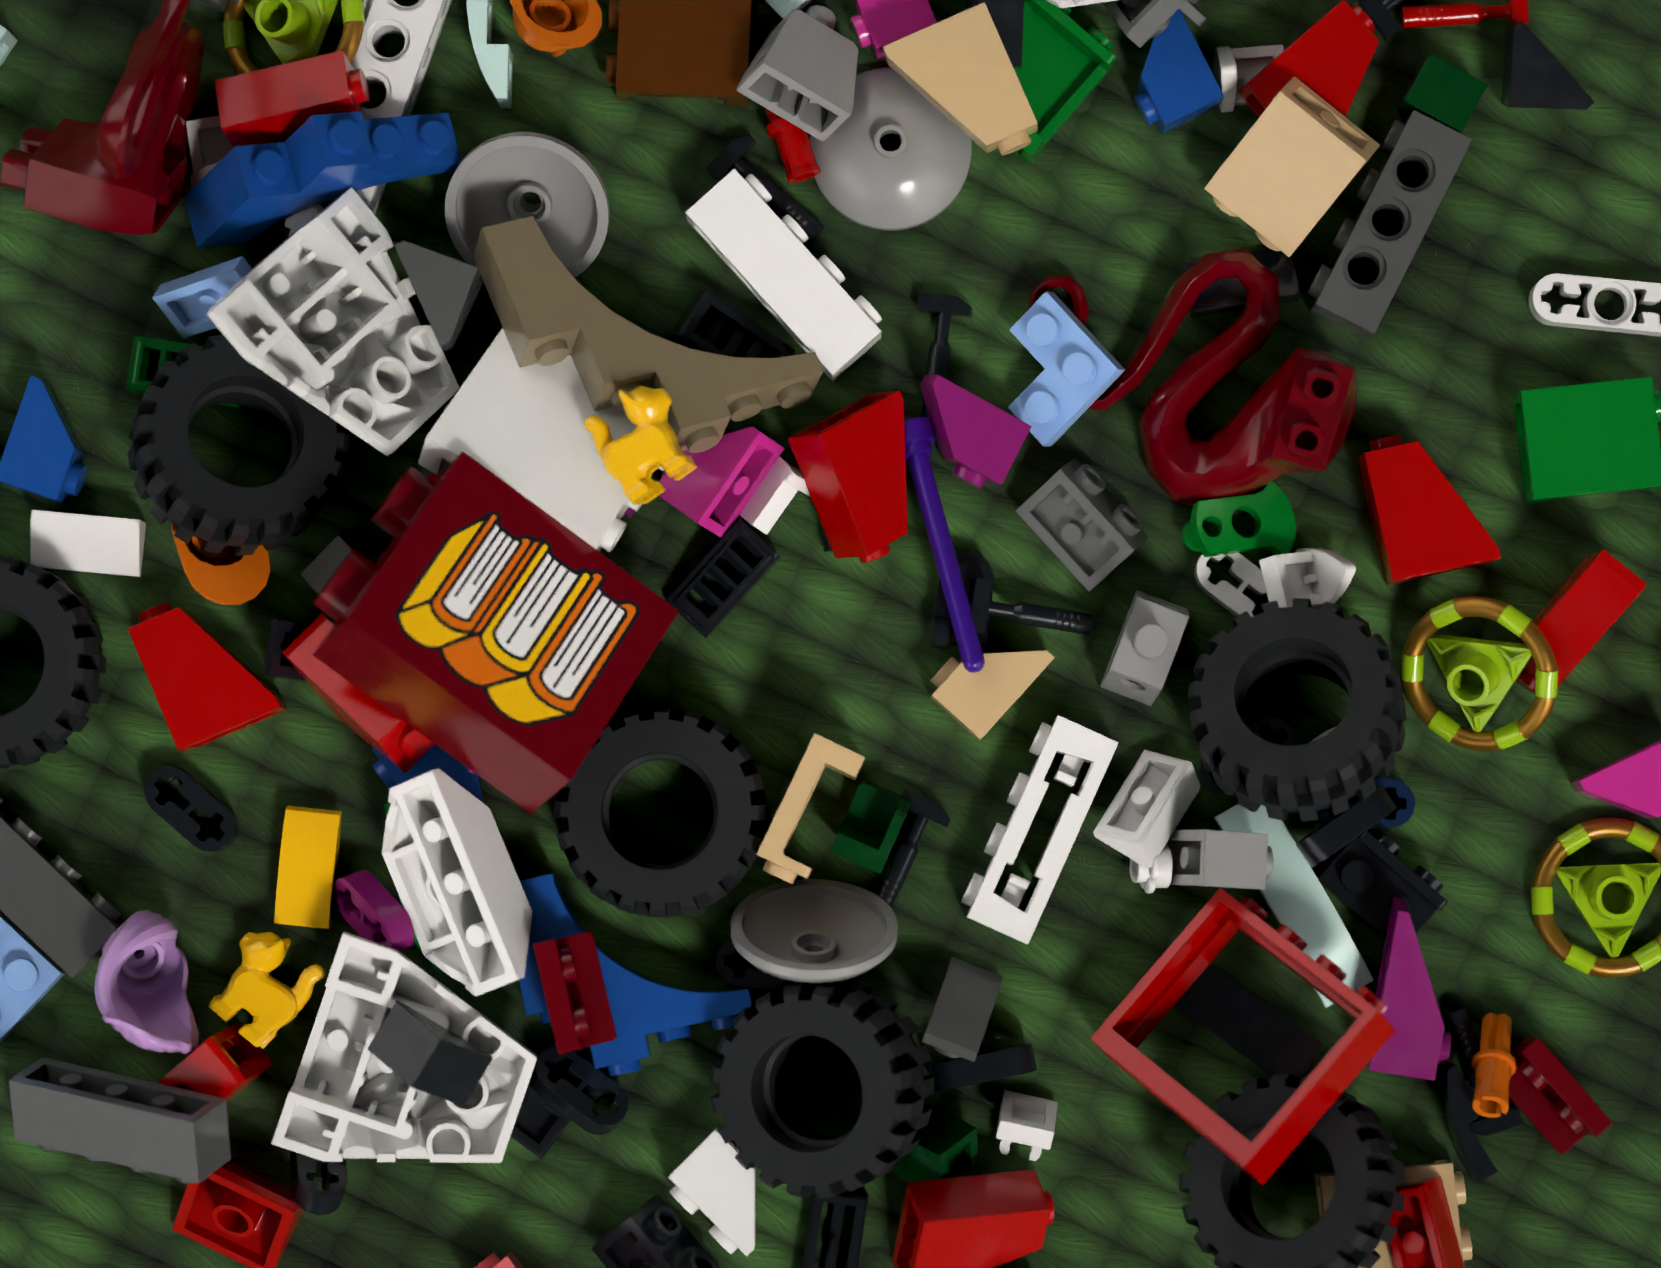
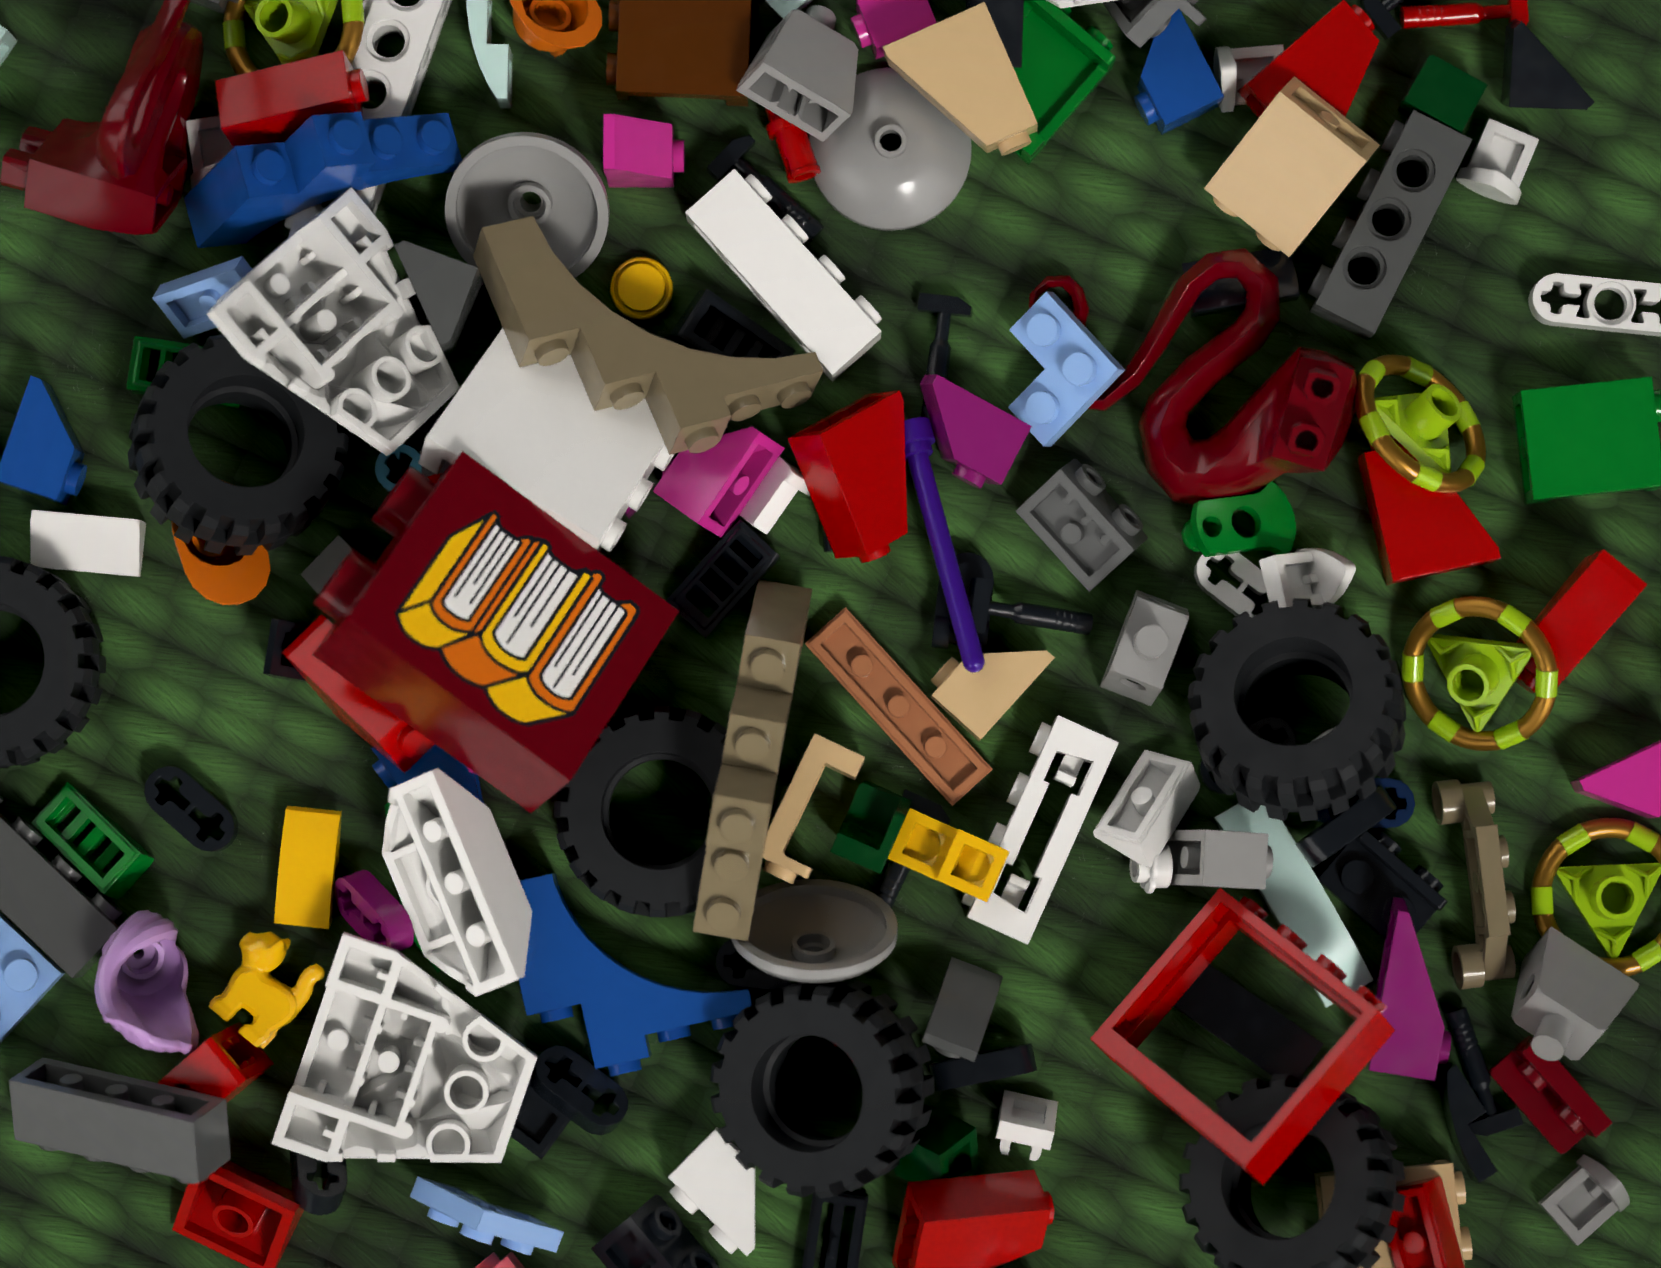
red slope [128,603,287,752] -> none
black slope [367,1000,493,1106] -> none
dark red bracket [533,932,617,1055] -> none
yellow animal [584,386,697,505] -> none
orange axle [1471,1013,1516,1118] -> none
none -> green slope [31,782,154,899]
none -> medium azure bush [375,444,422,491]
none -> light blue plate [410,1176,564,1255]
none -> dark pink slope [603,114,685,188]
none -> yellow piece [610,257,673,320]
none -> dark tan arch [693,579,813,941]
none -> nougat tile [805,607,993,806]
none -> yellow slope [887,808,1010,903]
none -> lime piece [1354,355,1486,493]
none -> dark tan plate [1431,779,1516,990]
none -> white tile [1456,118,1539,205]
none -> light grey torso [1511,927,1639,1061]
none -> light grey tile [1537,1154,1630,1246]

